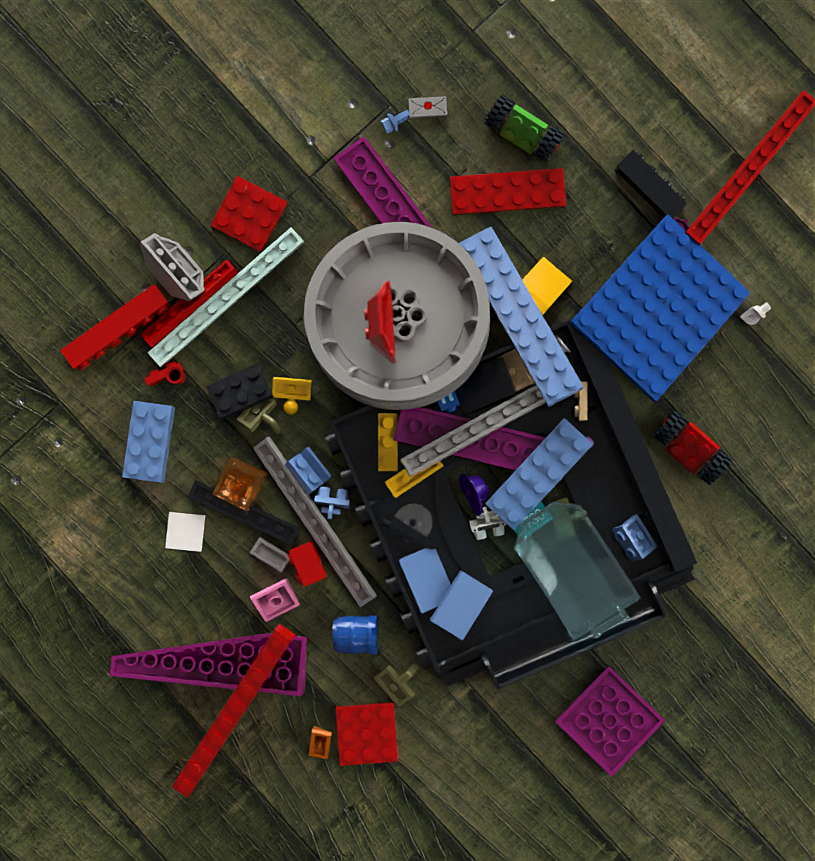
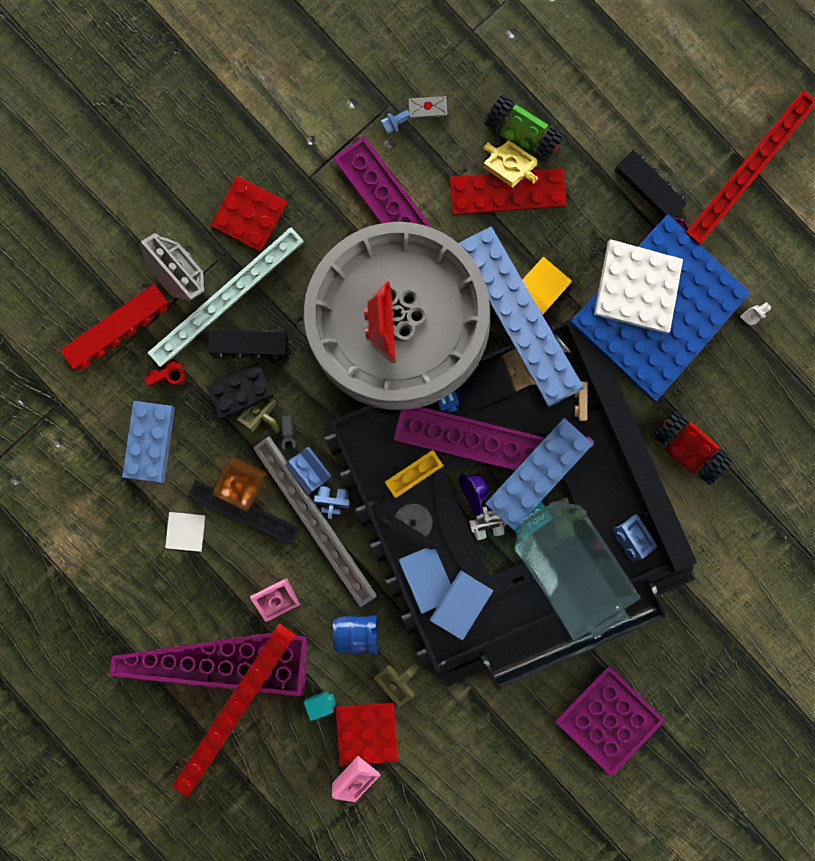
red plate [141,259,239,347] -> none
light grey tile [250,537,289,573] -> none
yellow plate [272,377,312,415] -> none
red brick [287,541,328,587] -> none
orange slope [308,726,332,759] -> none
yellow plate [378,413,398,471] -> none
light grey plate [401,385,546,477] -> none
none -> black brick [208,330,287,360]
none -> dark grey bar [280,416,297,450]
none -> teal brick [304,690,336,721]
none -> bright pink slope [332,756,380,802]
none -> light yellow plate [484,140,538,188]
none -> white plate [594,239,683,334]

